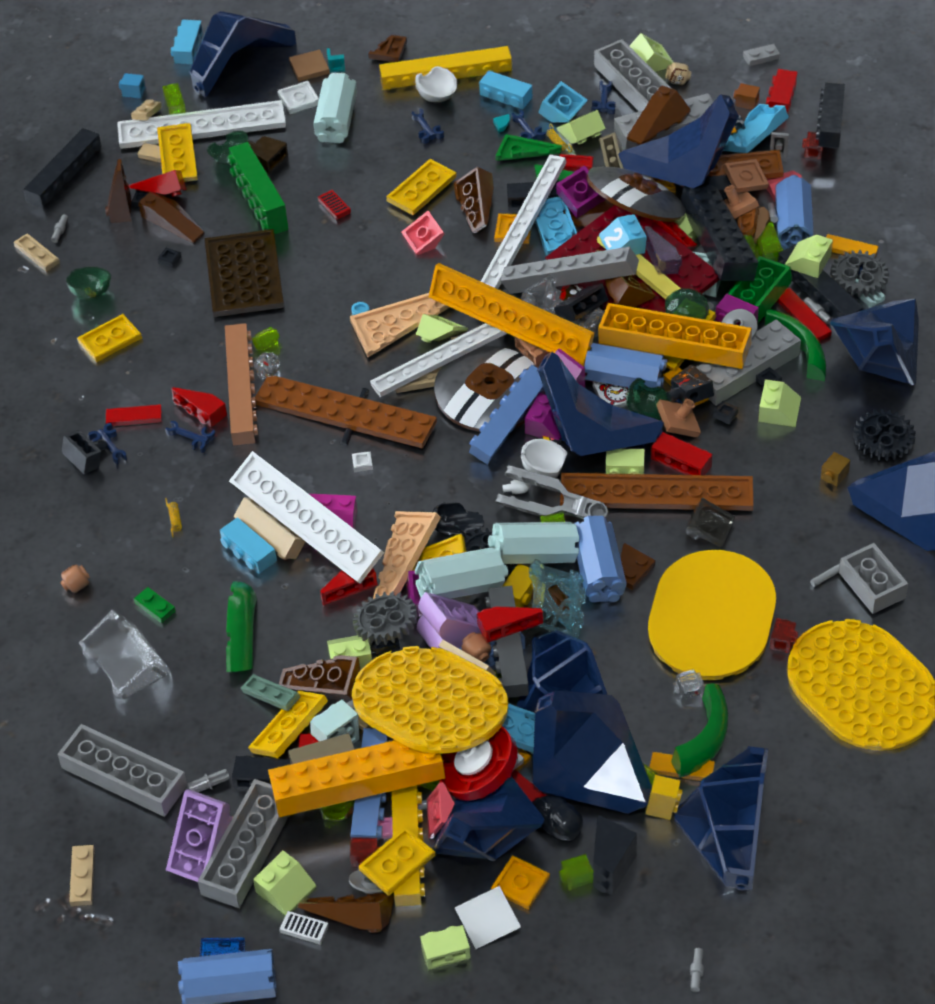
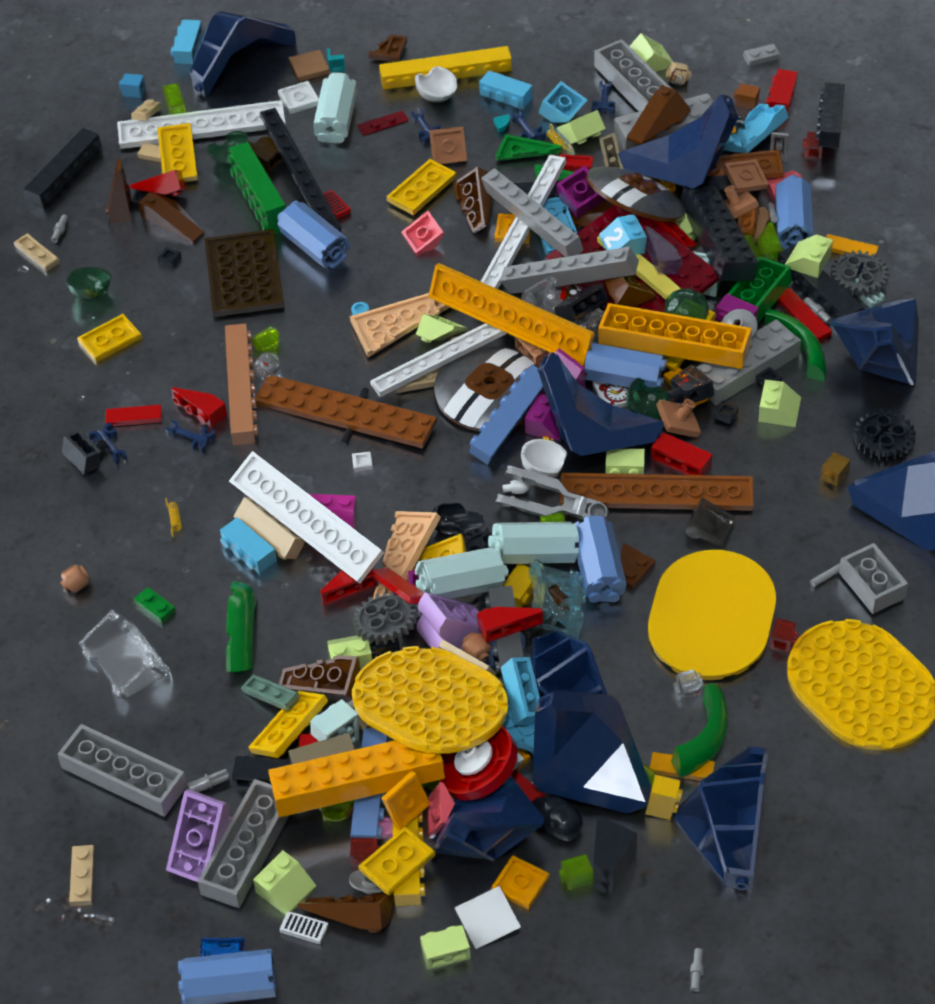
none -> black plate [260,108,342,232]
none -> medium blue brick [277,201,351,268]
none -> dark red piece [357,110,409,136]
none -> red tile [371,568,424,604]
none -> light orange tile [382,771,430,831]
none -> nougat tile [429,126,467,164]
none -> light grey brick [481,168,583,257]
none -> medium azure brick [501,657,540,726]

